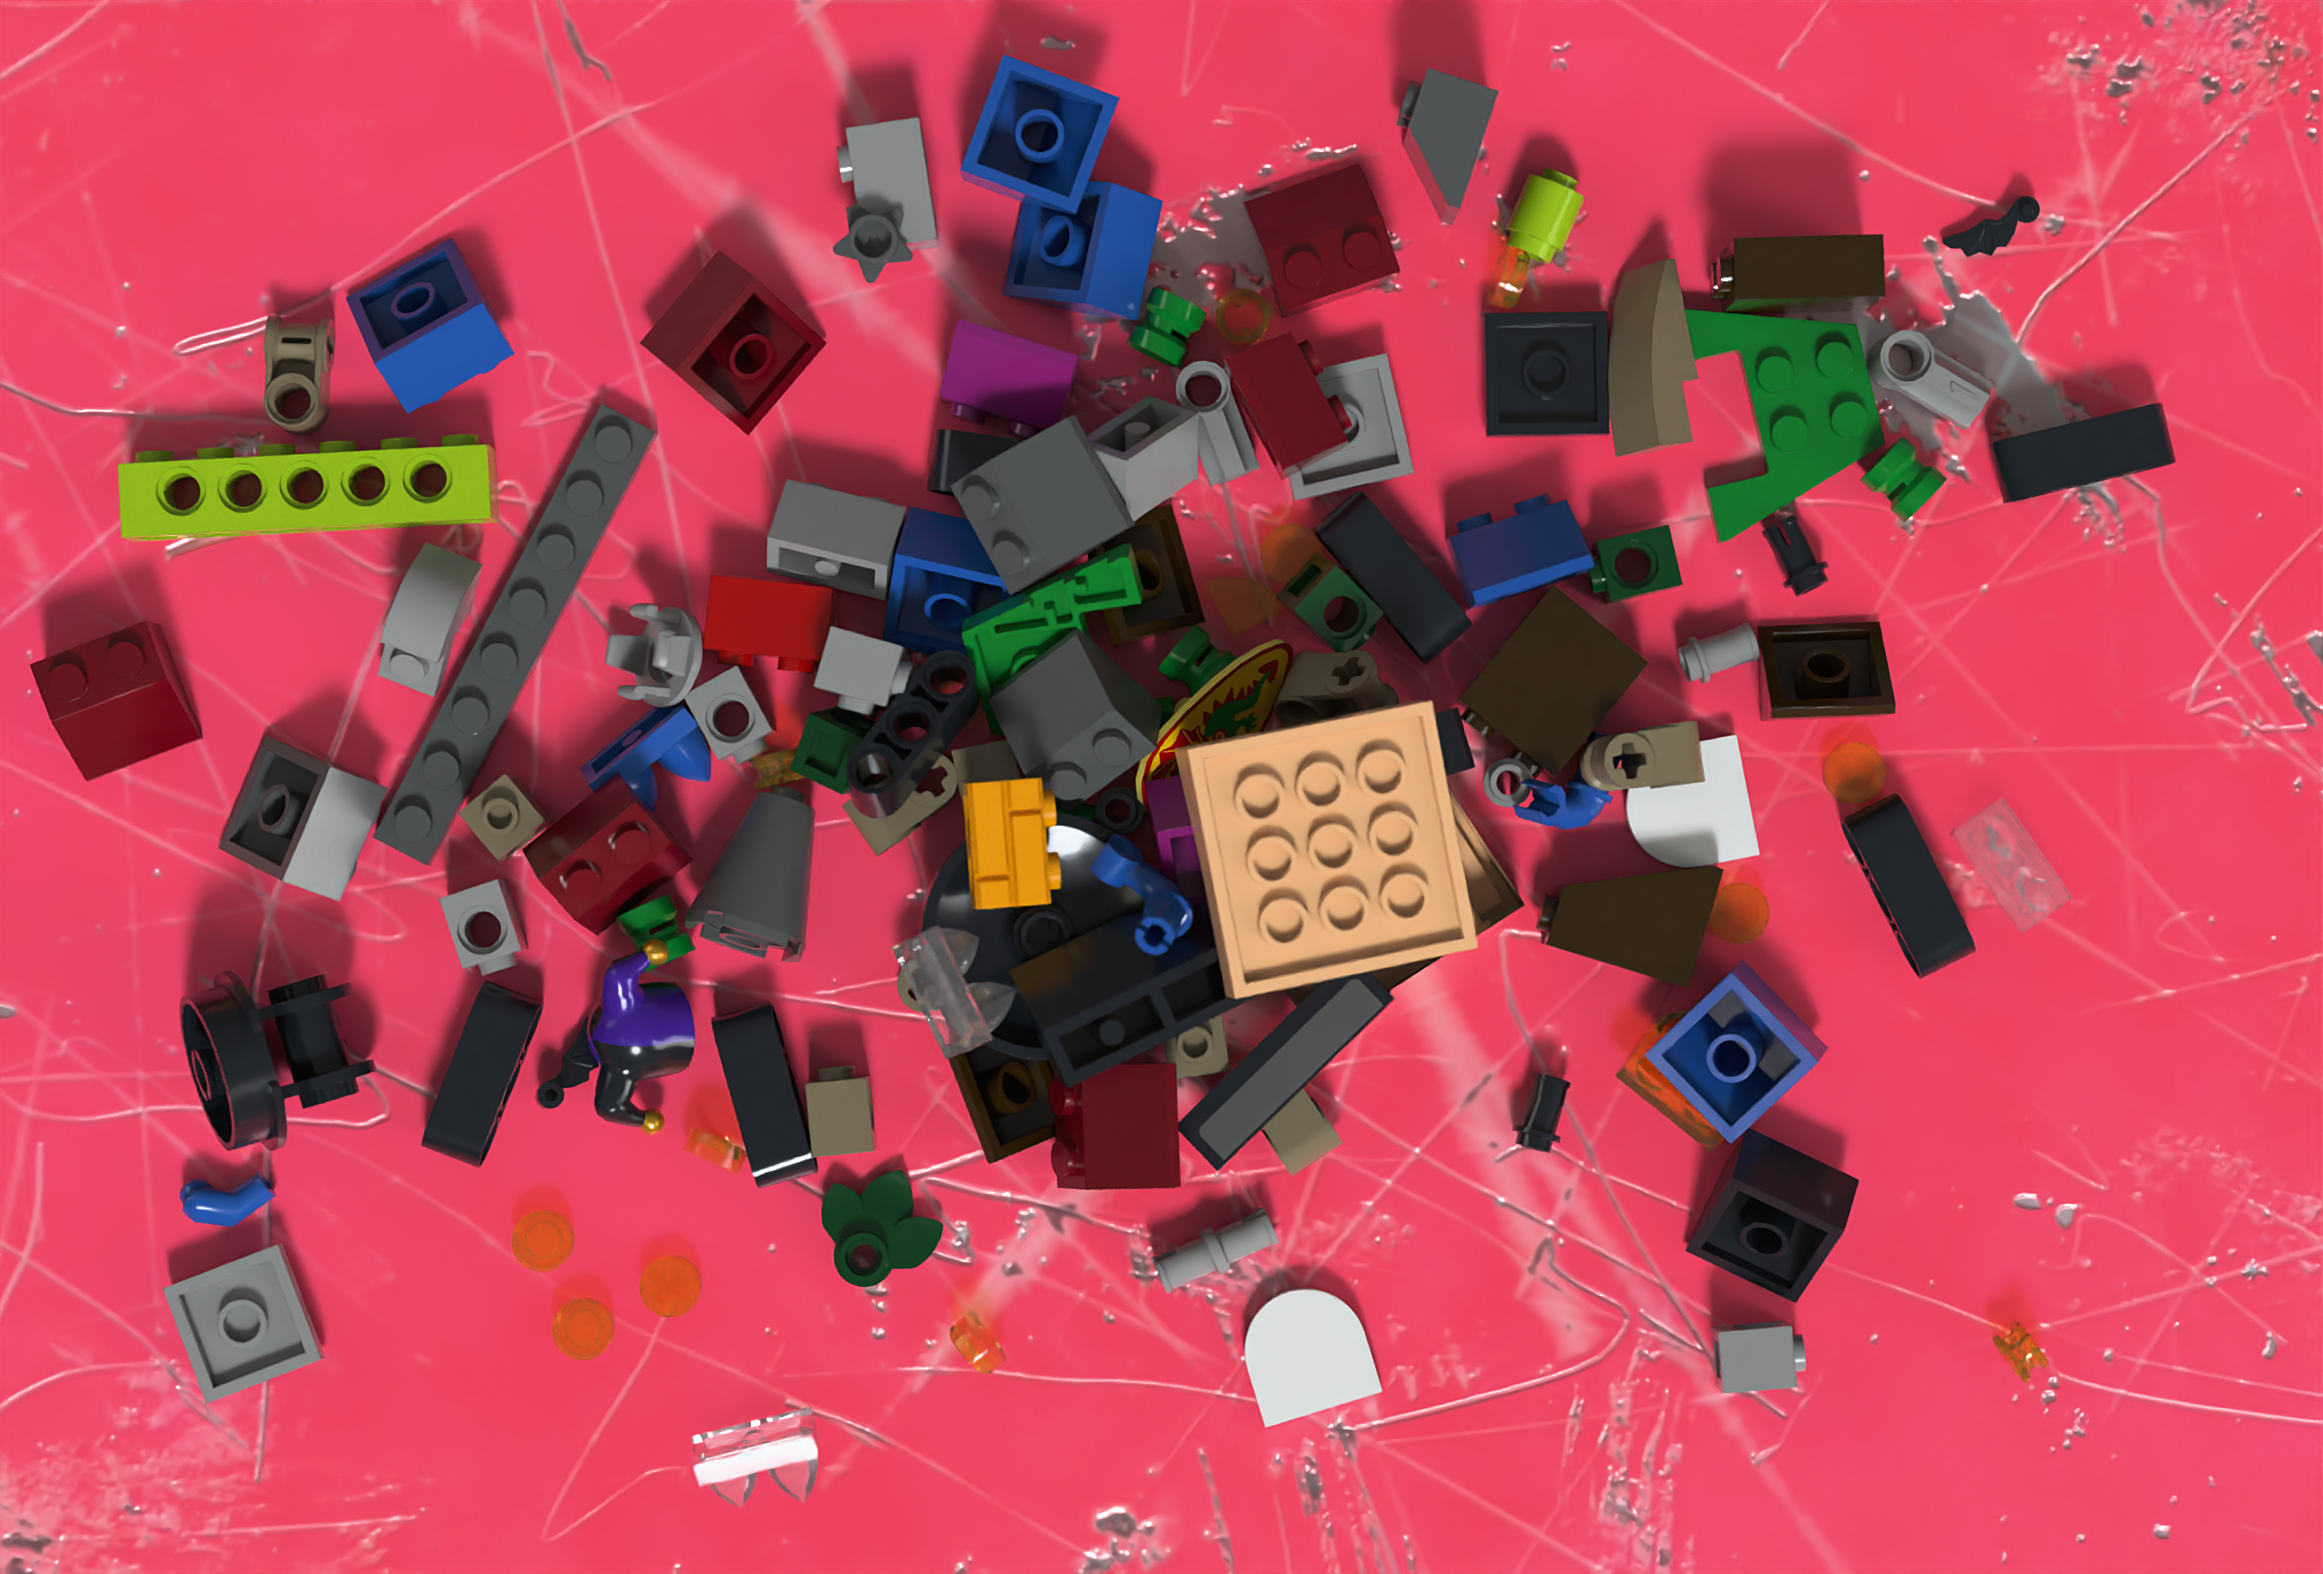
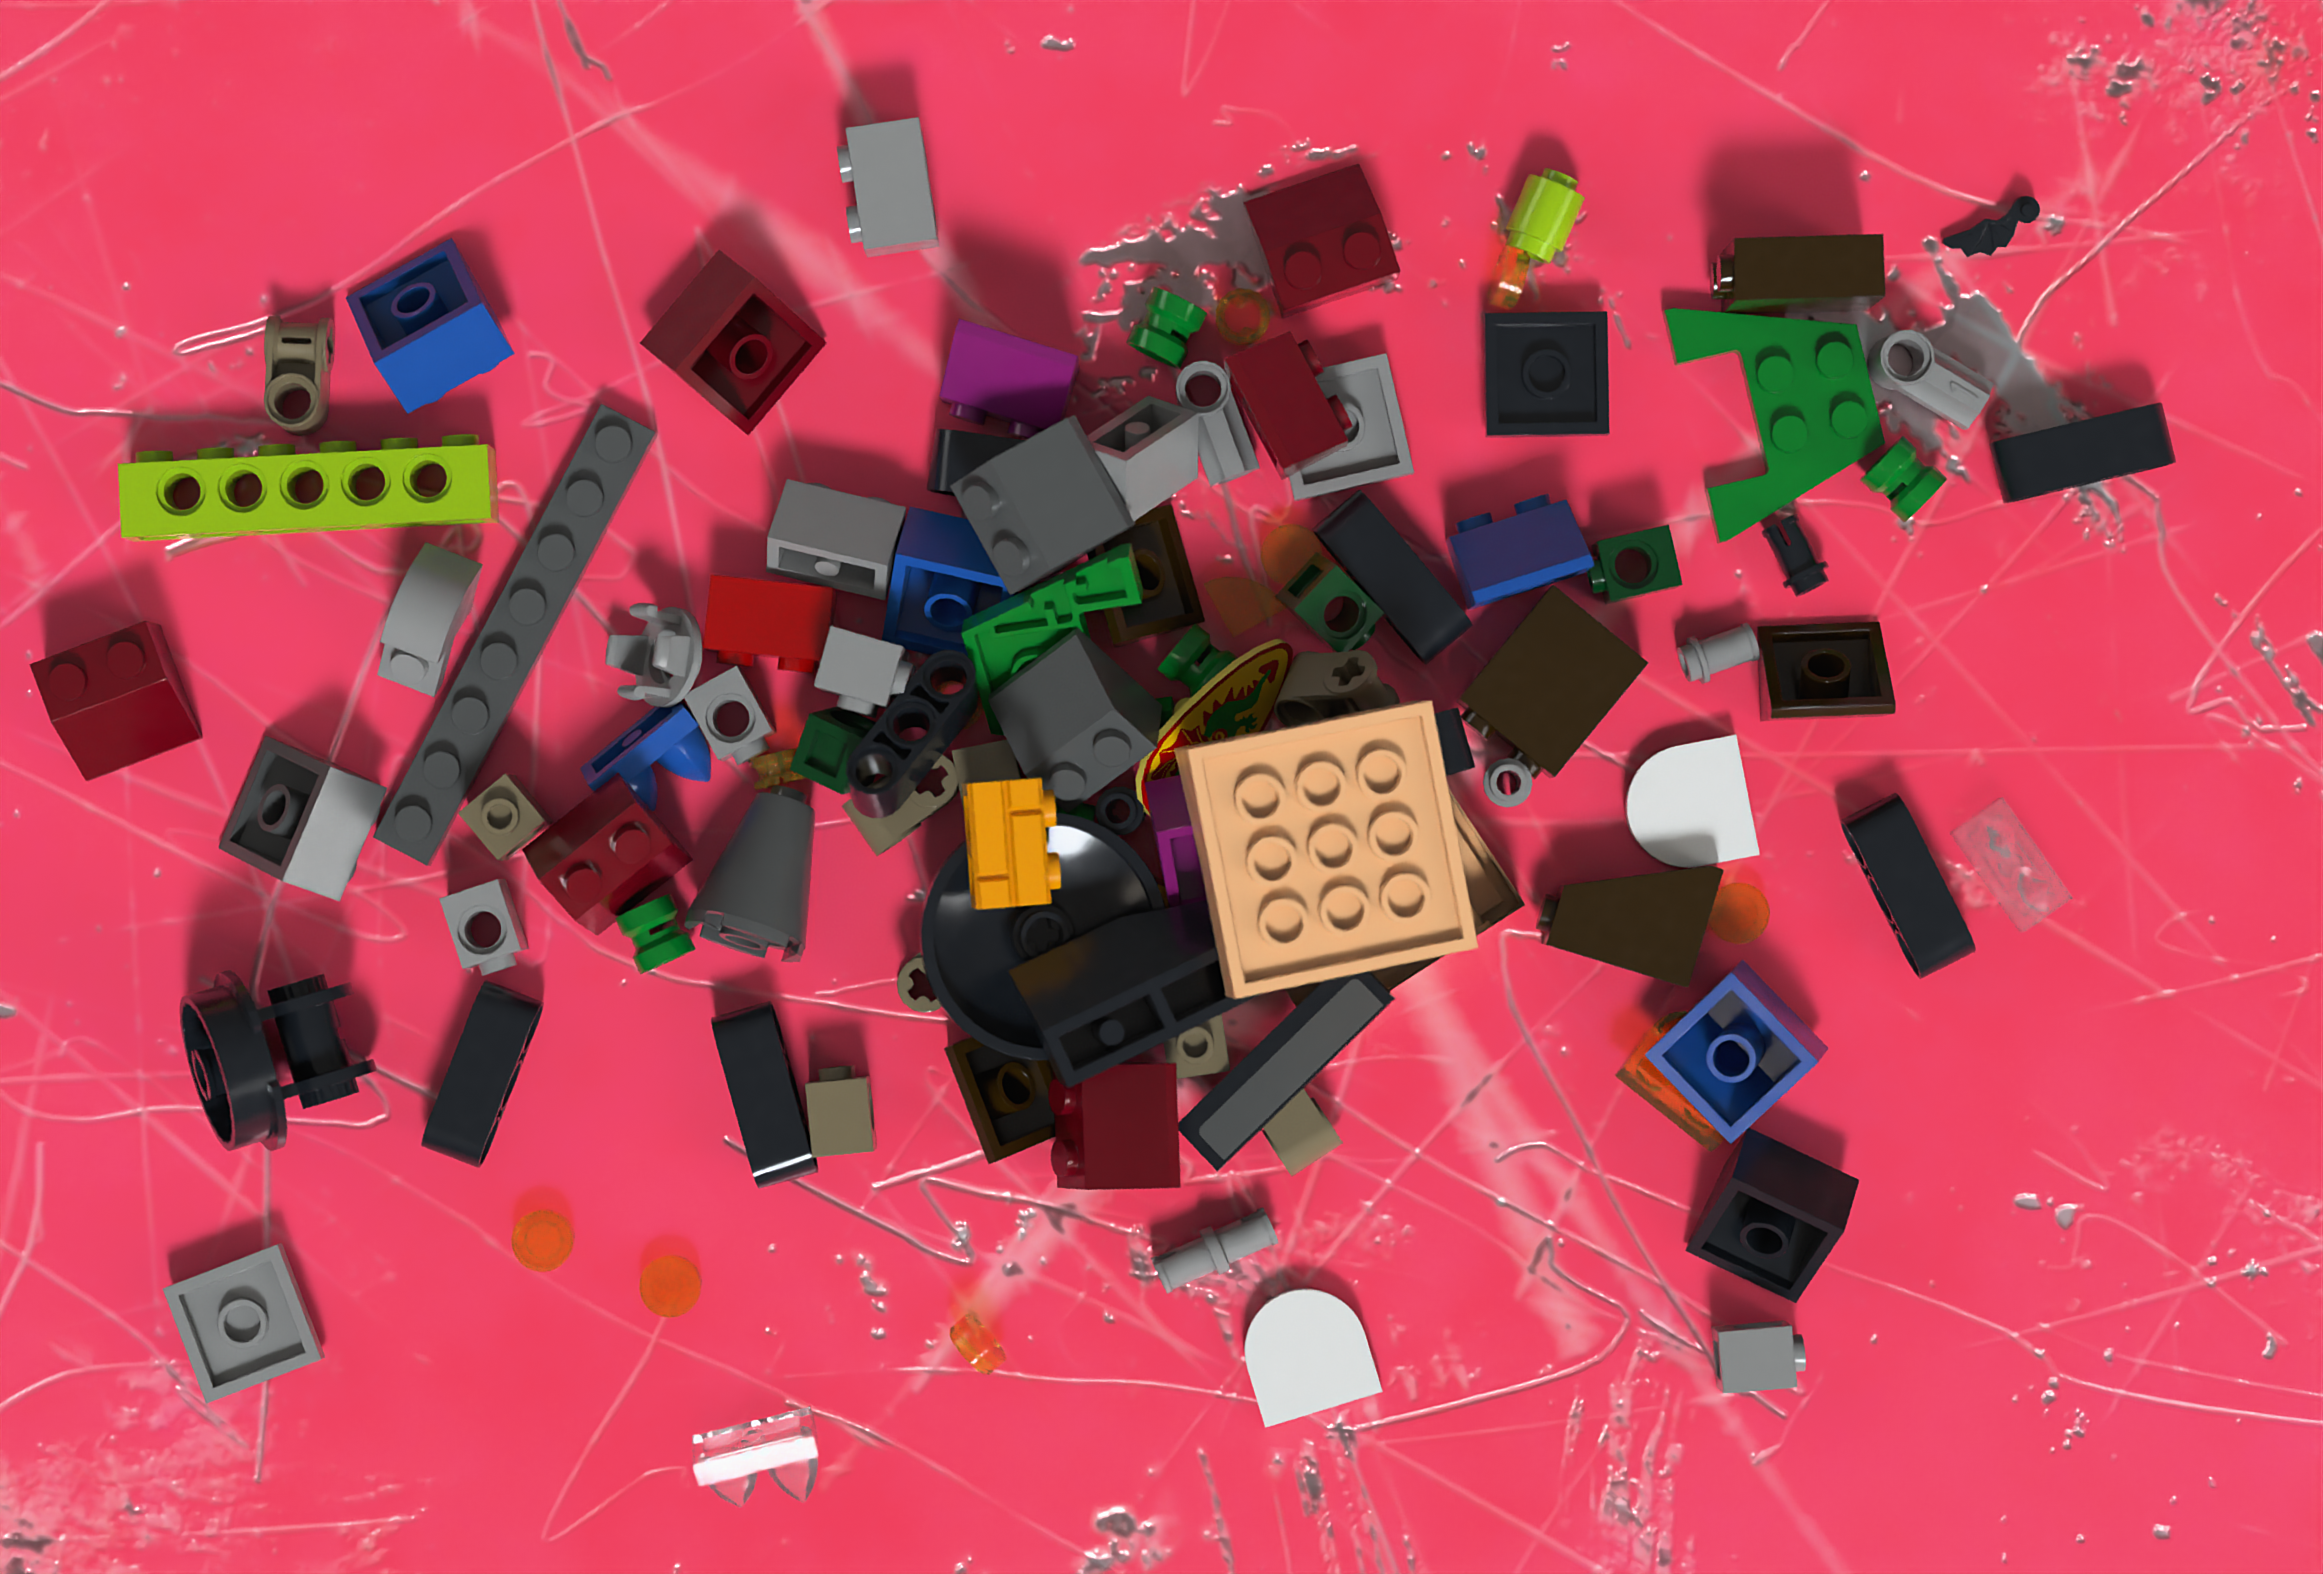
blue arm [179,1172,276,1227] -> none
black piece [535,1017,599,1110] -> none
tile [552,1297,616,1360] -> none
piece [587,939,695,1135] -> none
tile [683,1128,747,1175] -> none
dark green plate [821,1170,944,1287] -> none
dark grey plate [833,204,913,283] -> none
clear tile [891,925,1016,1059] -> none
blue slope [960,54,1119,215] -> none
blue slope [1002,181,1163,320] -> none
blue piece [1090,834,1193,955] -> none
dark grey slope [1396,67,1499,226] -> none
black pin [1512,1072,1571,1153] -> none
blue piece [1513,731,1621,830] -> none
dark tan piece [1580,720,1705,791] -> none
dark tan slope [1608,259,1698,457] -> none
tile [1822,742,1886,804] -> none
bush [1991,1321,2050,1384] -> none

